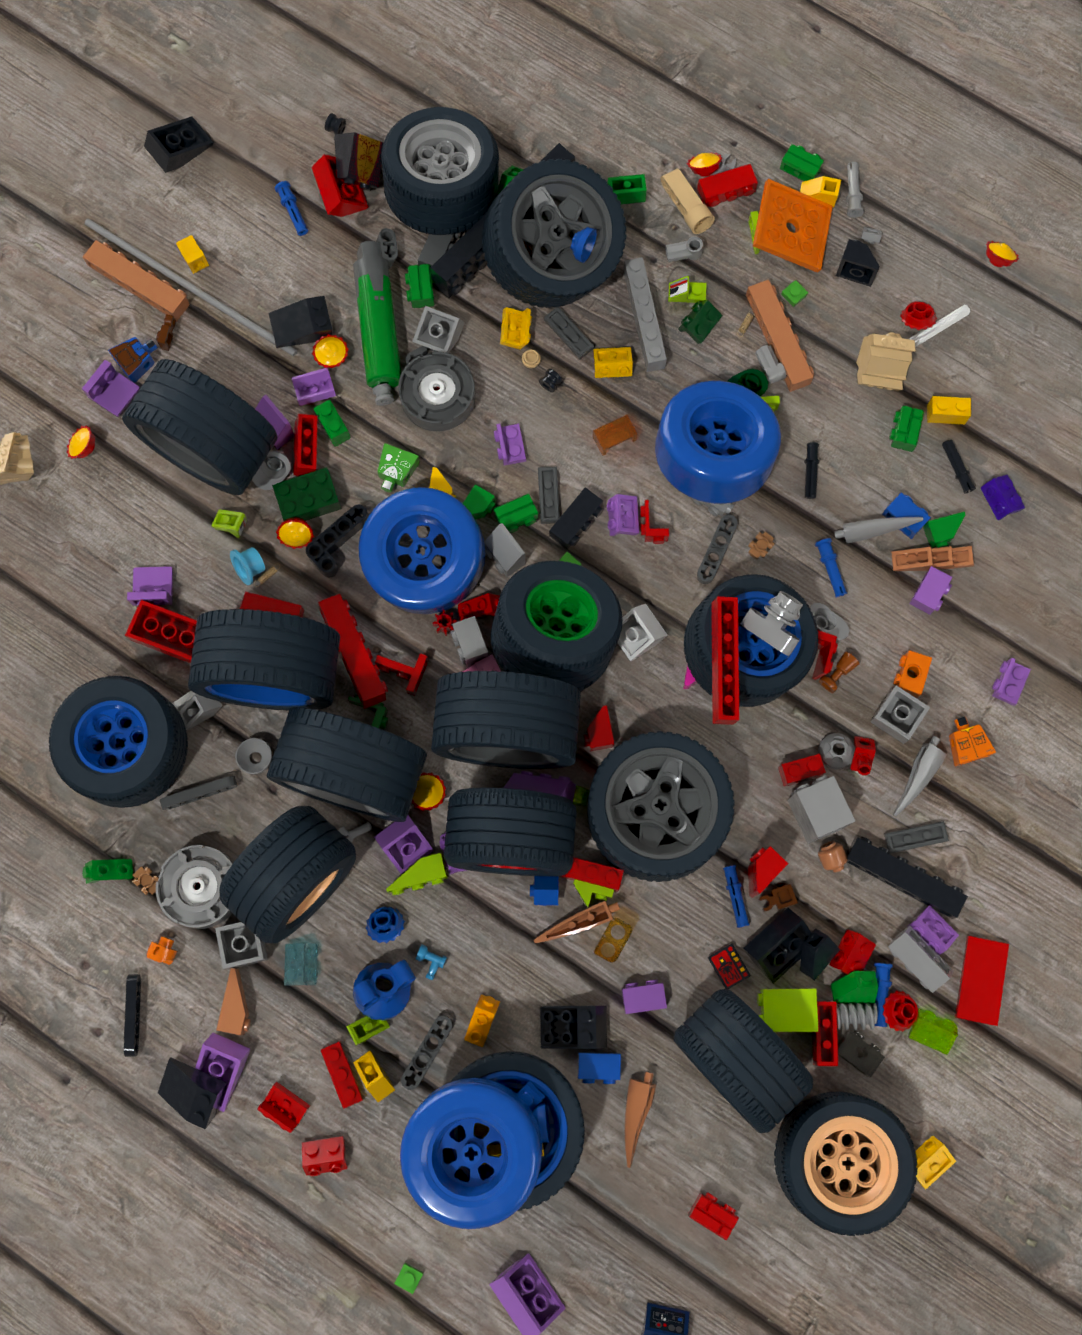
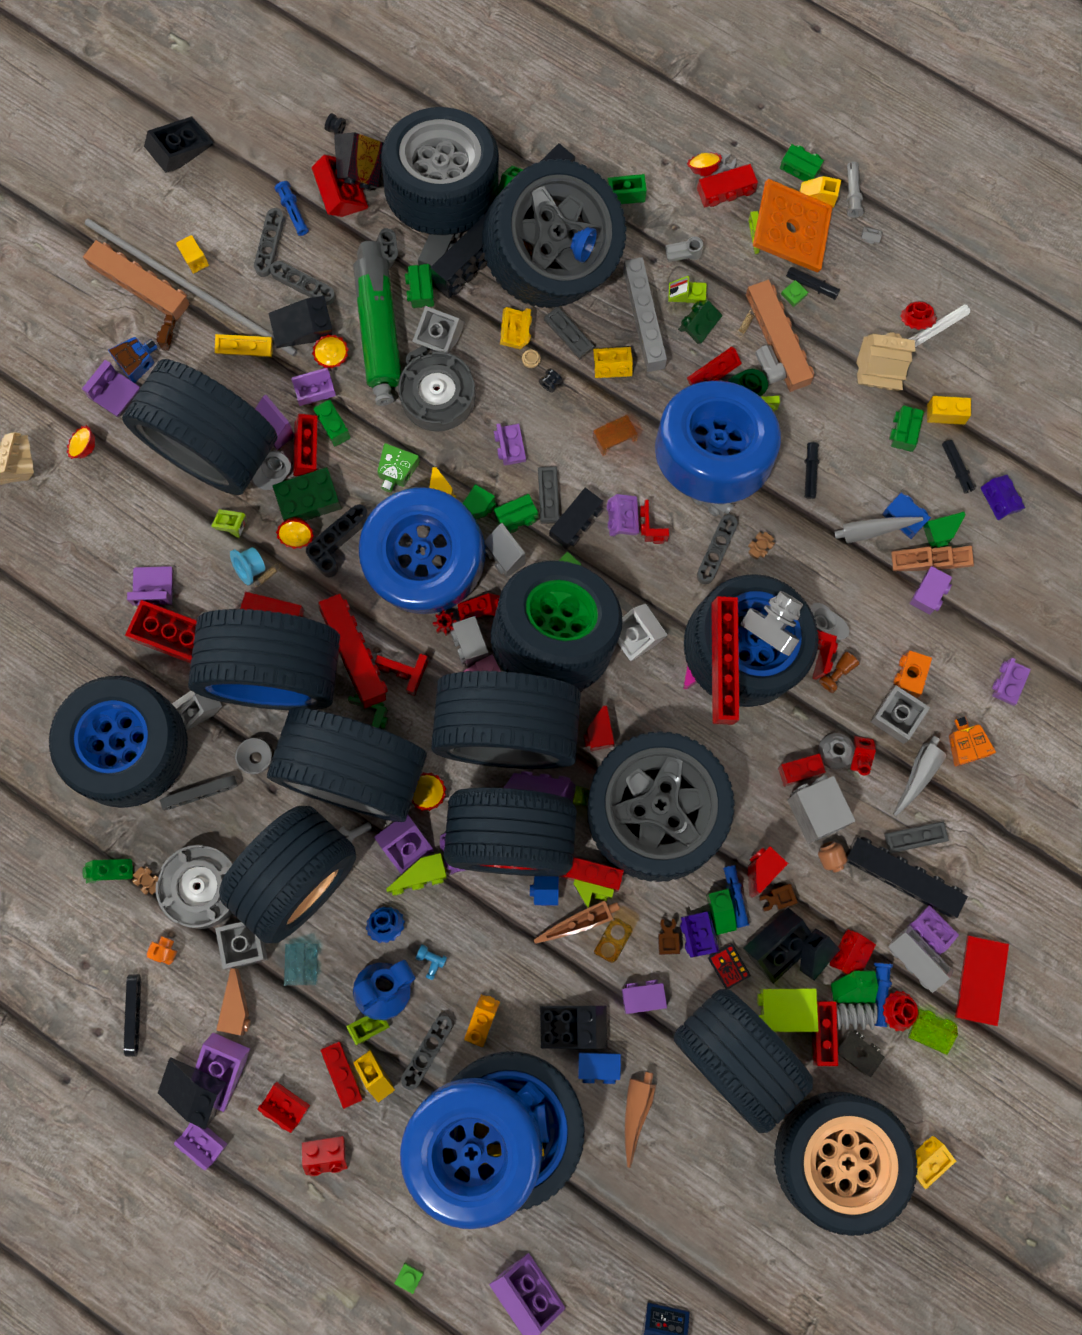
tan beam [660,168,715,234] -> none
red brick [688,1192,739,1240] -> none
blue pin [815,538,848,598] -> none
black slope [836,239,880,287] -> none
piece [986,241,1019,267] -> none
none -> medium lavender bracket [174,1123,227,1170]
none -> yellow plate [214,334,273,357]
none -> dark grey beam [254,208,284,277]
none -> dark grey beam [270,261,335,305]
none -> reddish brown plate [658,919,680,955]
none -> dark purple bracket [680,911,720,958]
none -> red plate [687,347,742,385]
none -> green slope [706,889,737,935]
none -> black axle [786,267,840,300]

